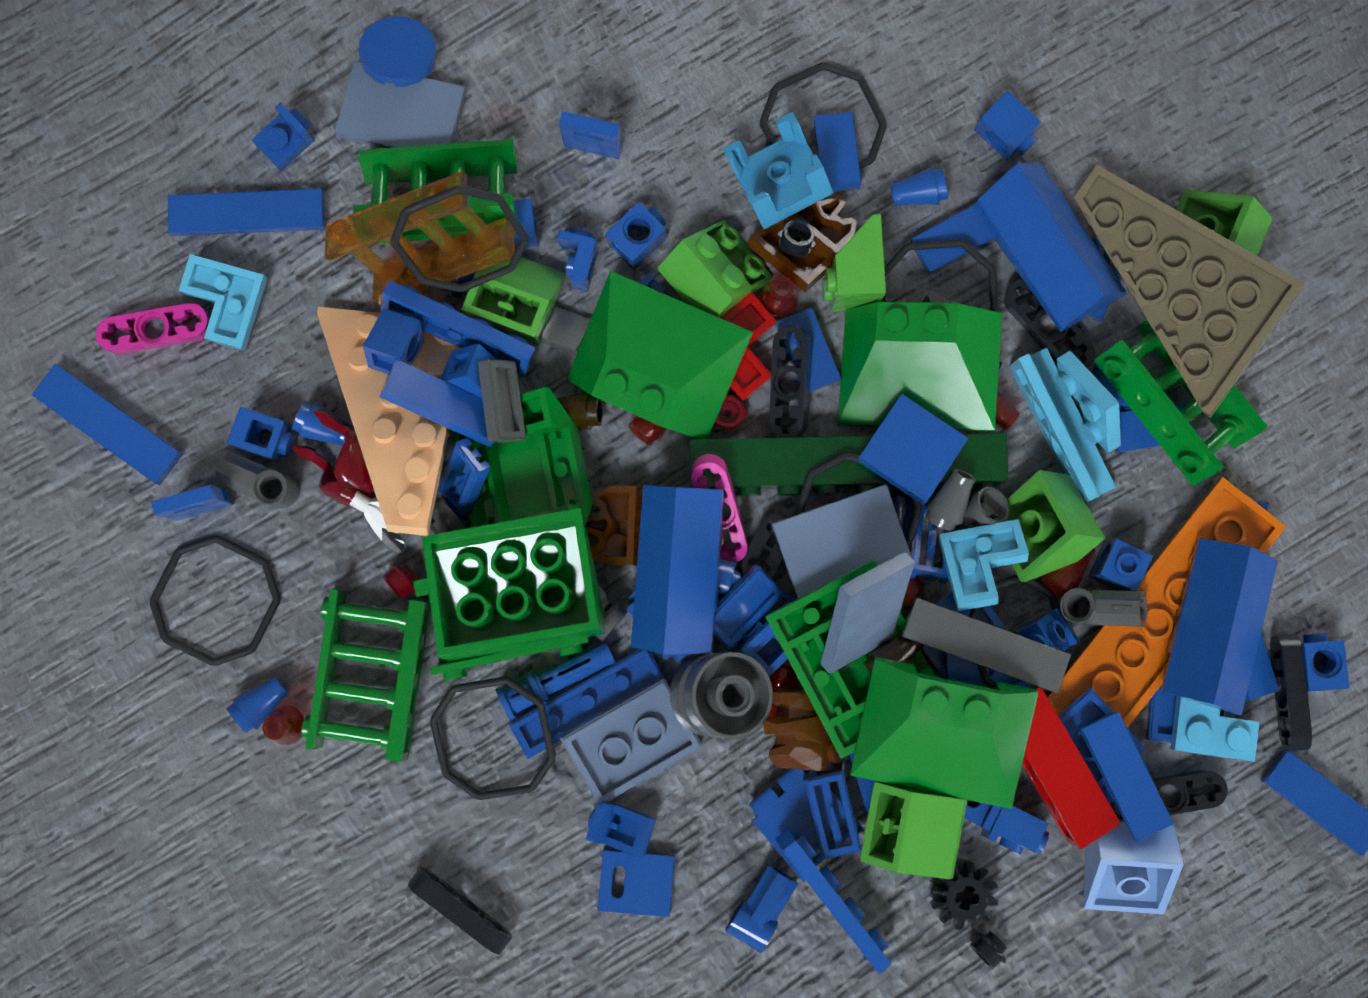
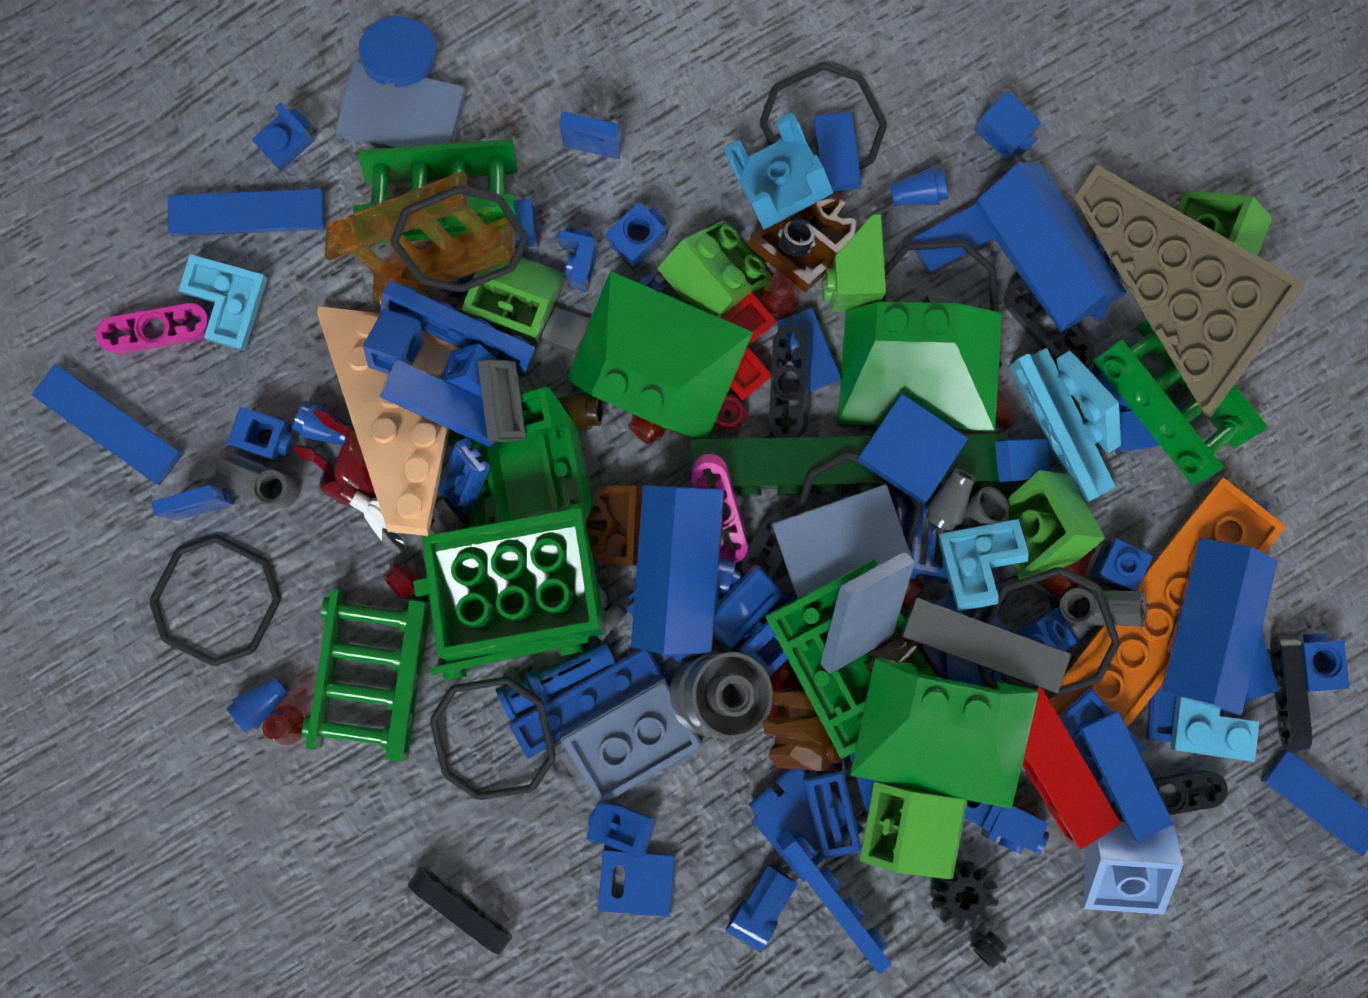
none -> black piece [984,567,1120,699]
none -> blue tile [995,439,1052,482]

